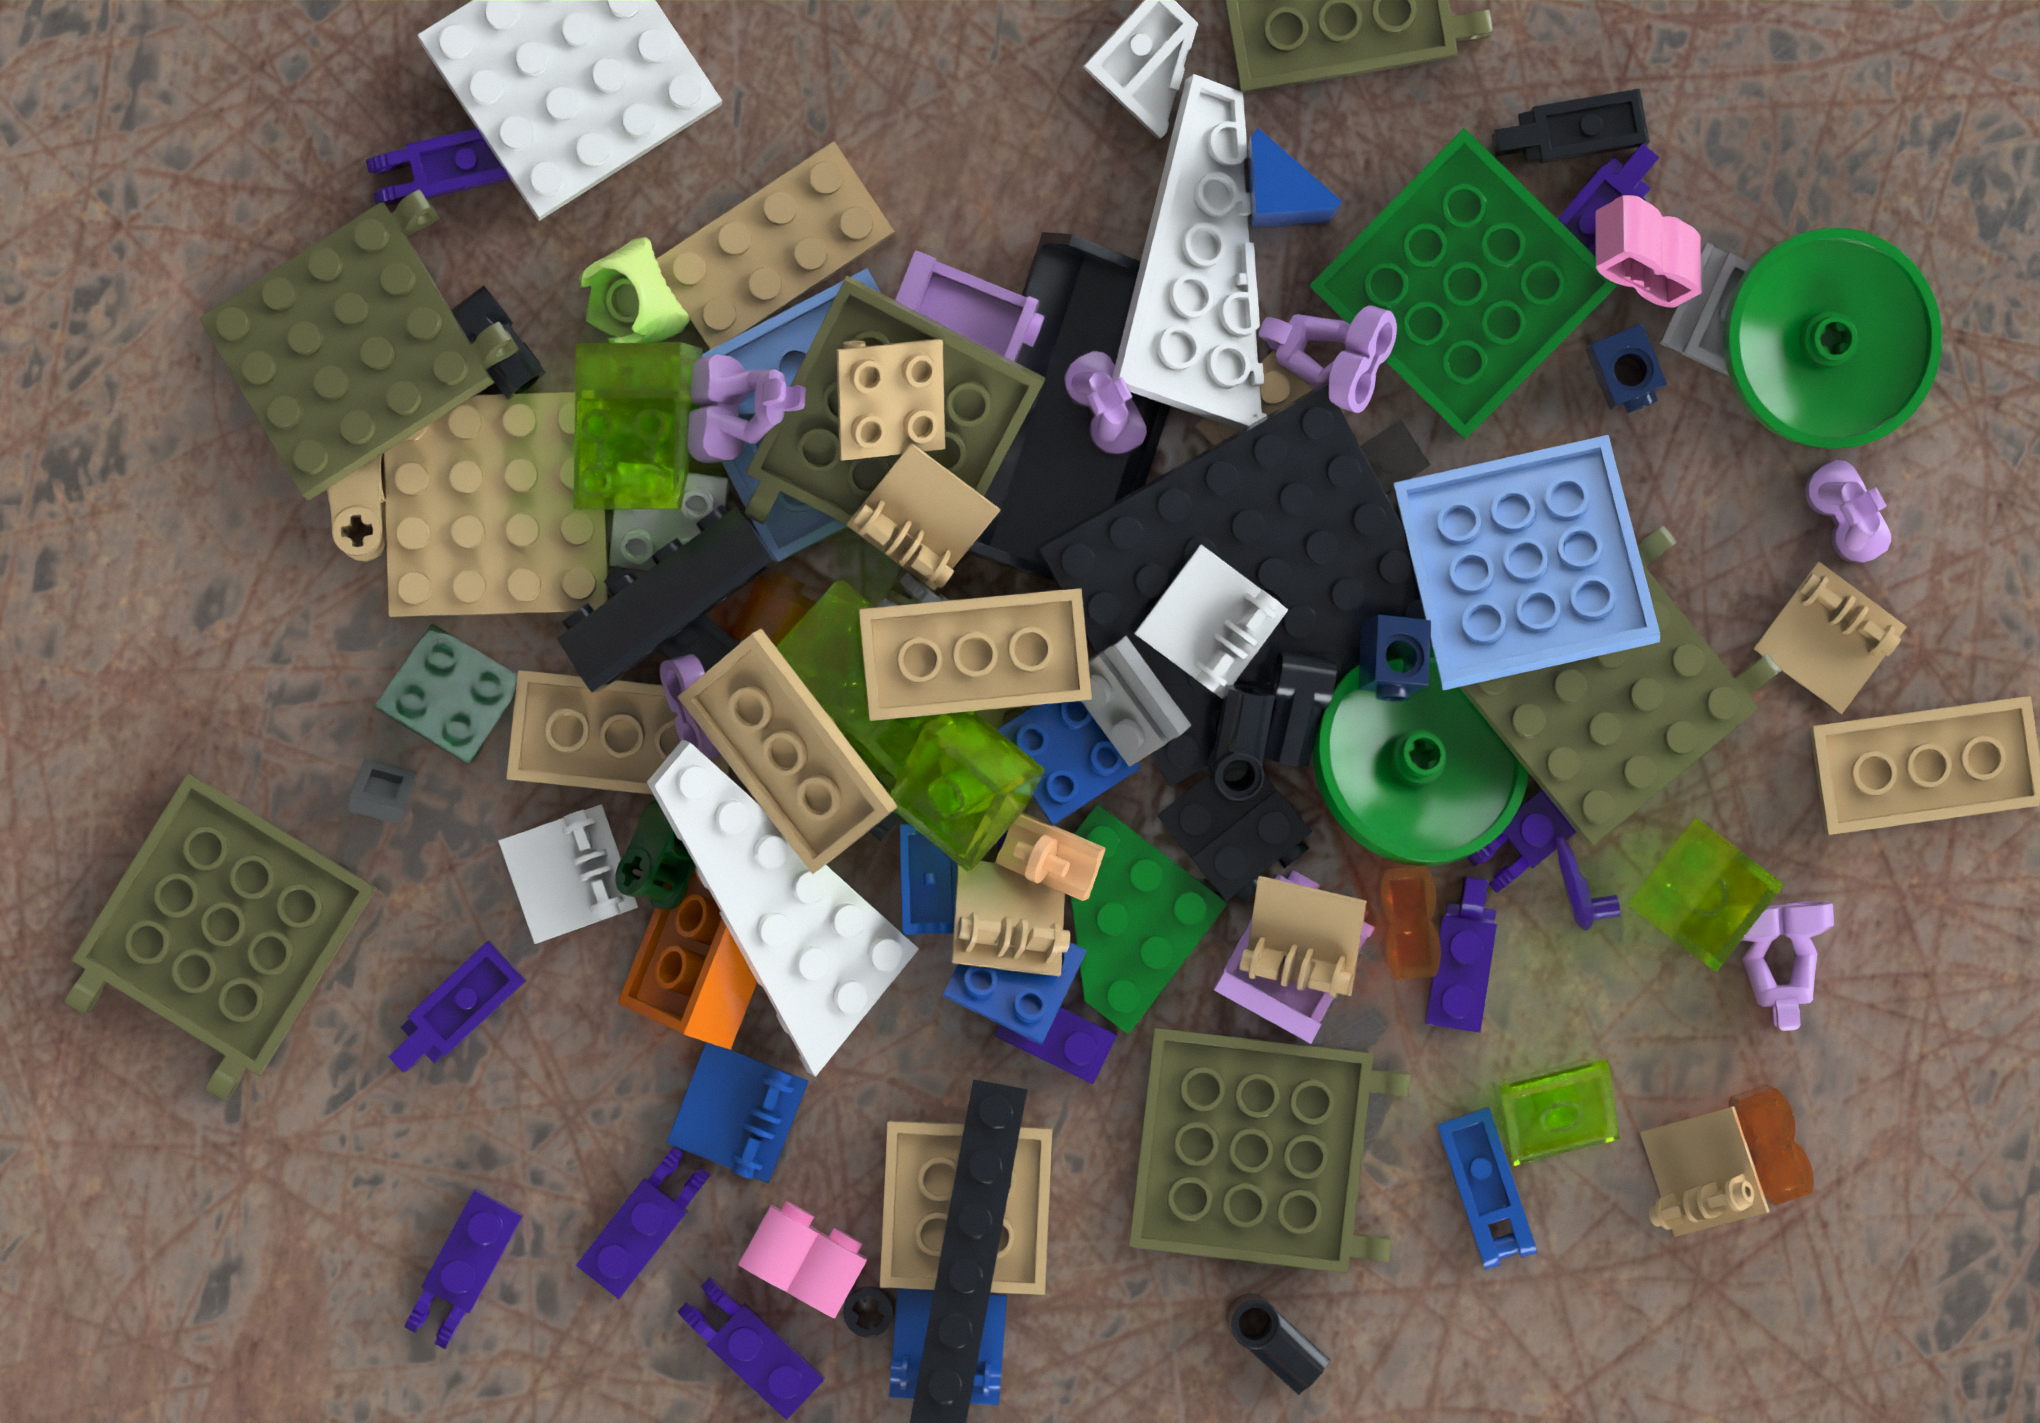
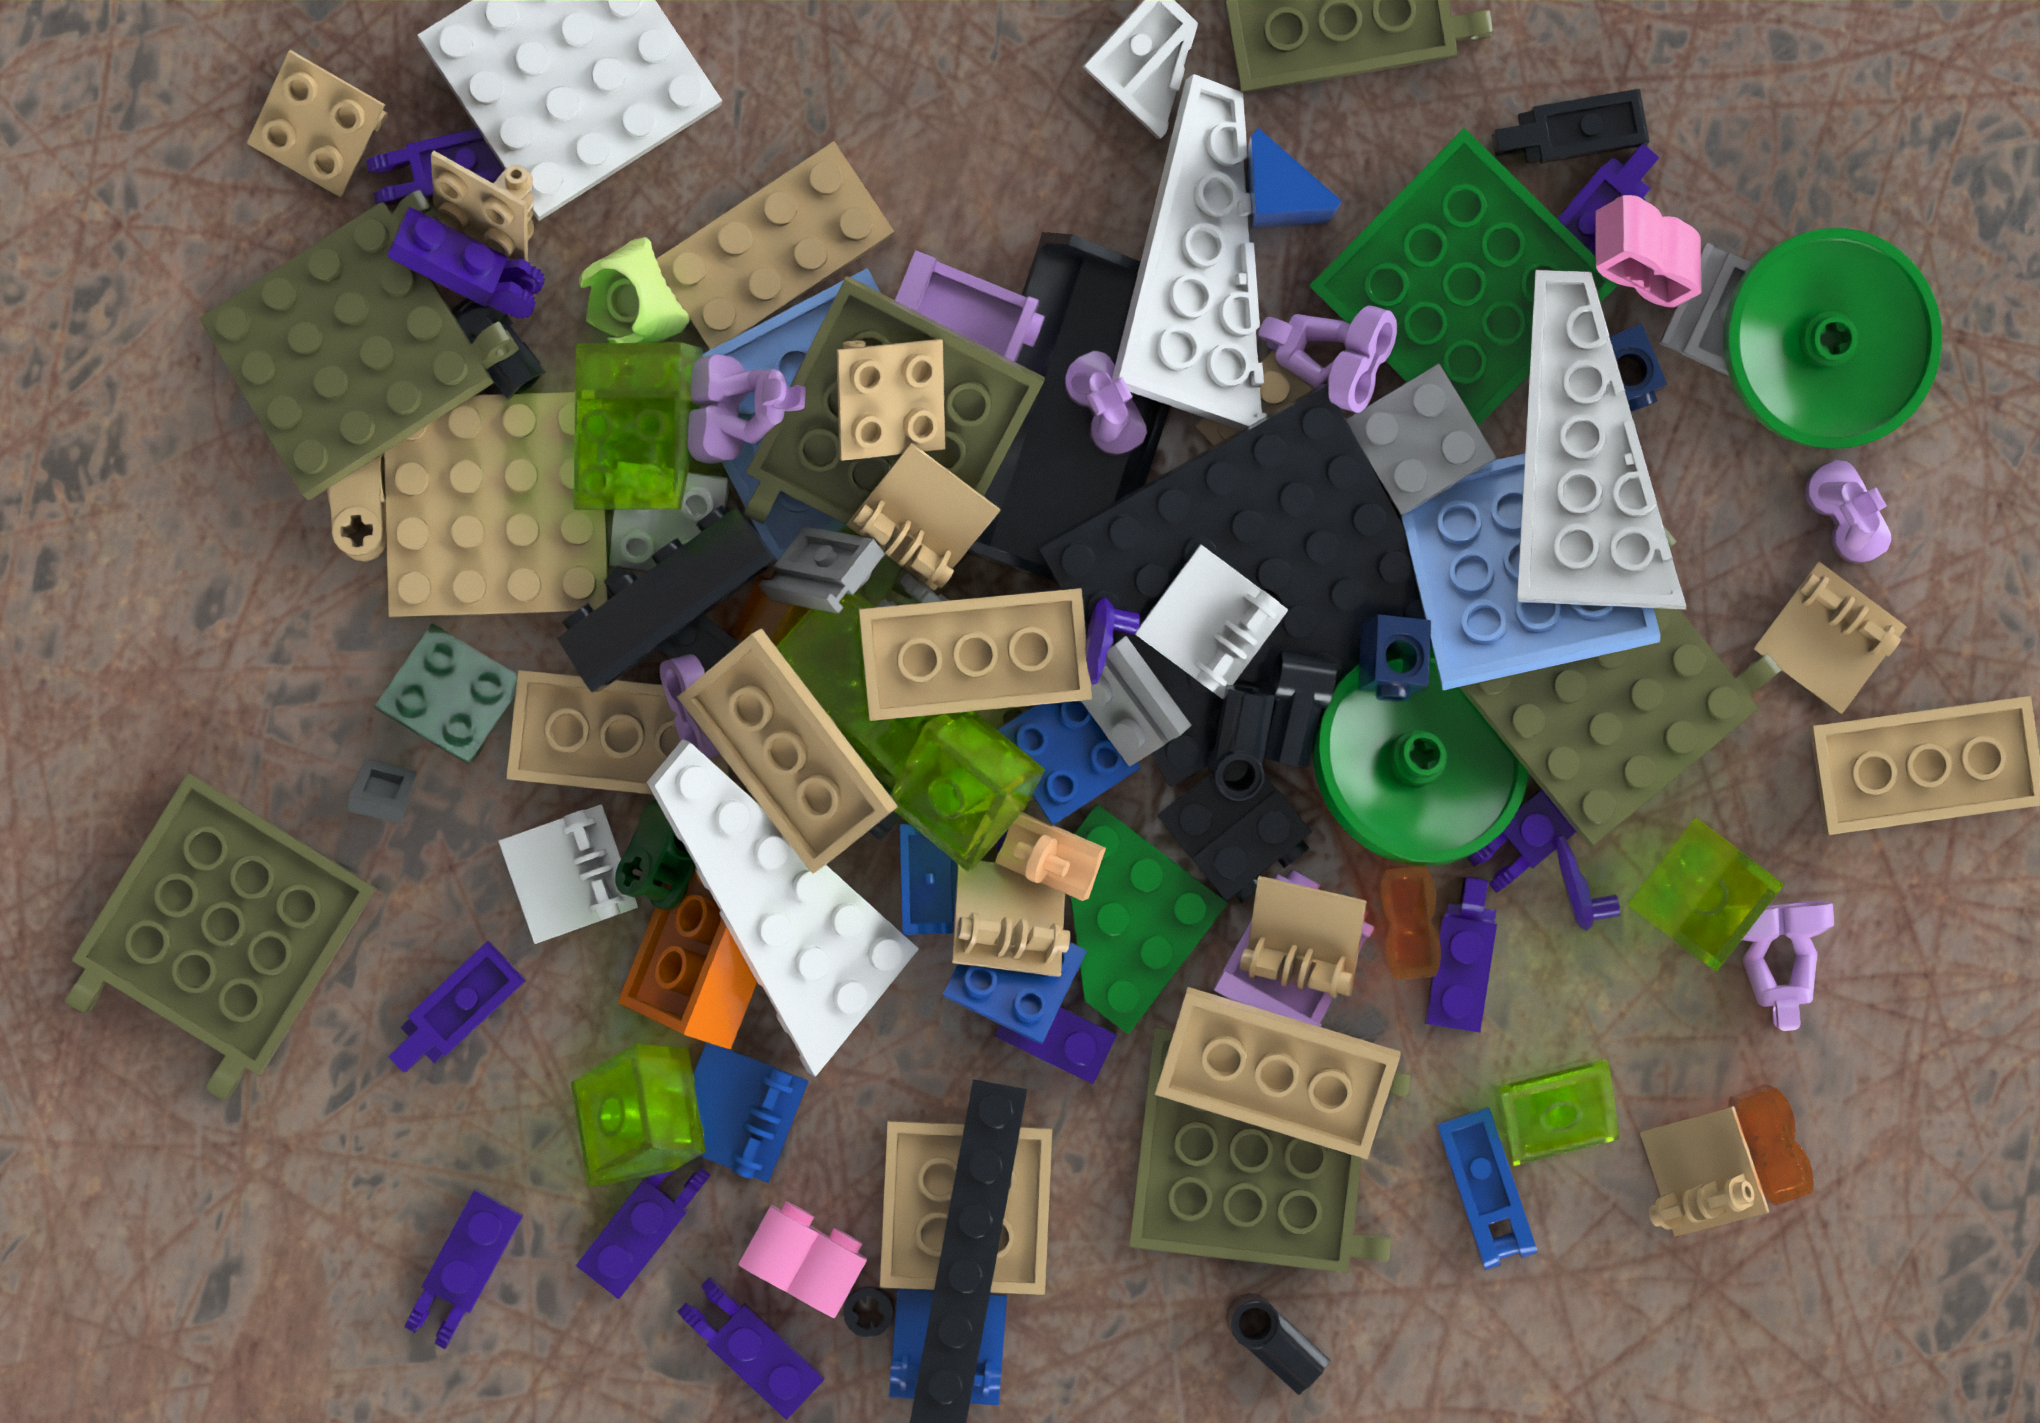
none -> tan hinge [247,50,388,198]
none -> dark purple hinge [387,206,545,319]
none -> tan hinge [431,151,534,262]
none -> clear neon green slope [571,1043,706,1186]
none -> light grey plate [758,526,885,614]
none -> dark purple bar [1085,597,1140,685]
none -> tan plate [1155,987,1400,1159]
none -> light grey plate [1346,364,1496,516]
none -> white wing [1517,270,1686,609]

